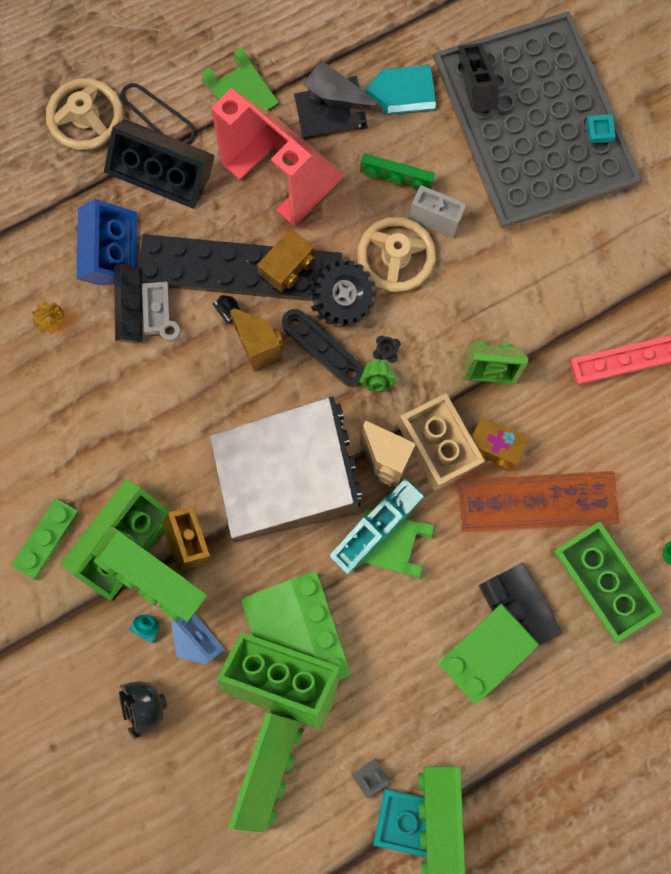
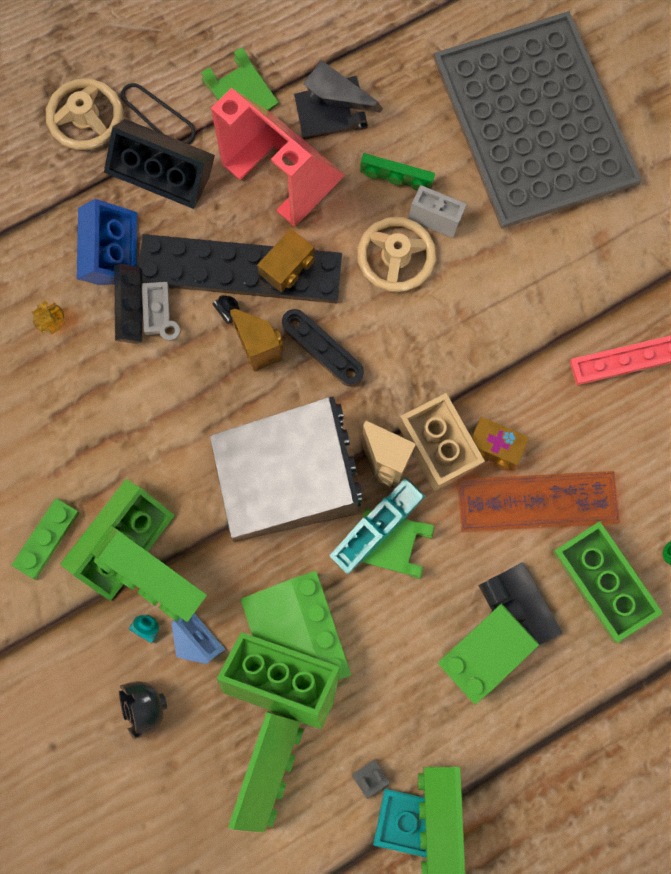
pearl gold brick [162,507,210,572] -> none
black wheel [308,260,377,326] -> none
bright green piece [359,359,397,392] -> none
teal tile [363,64,436,115] -> none
black plate [373,335,401,363] -> none
black slope [458,43,498,112] -> none
bright green slope [464,341,528,384] -> none
teal plate [586,114,616,144] -> none

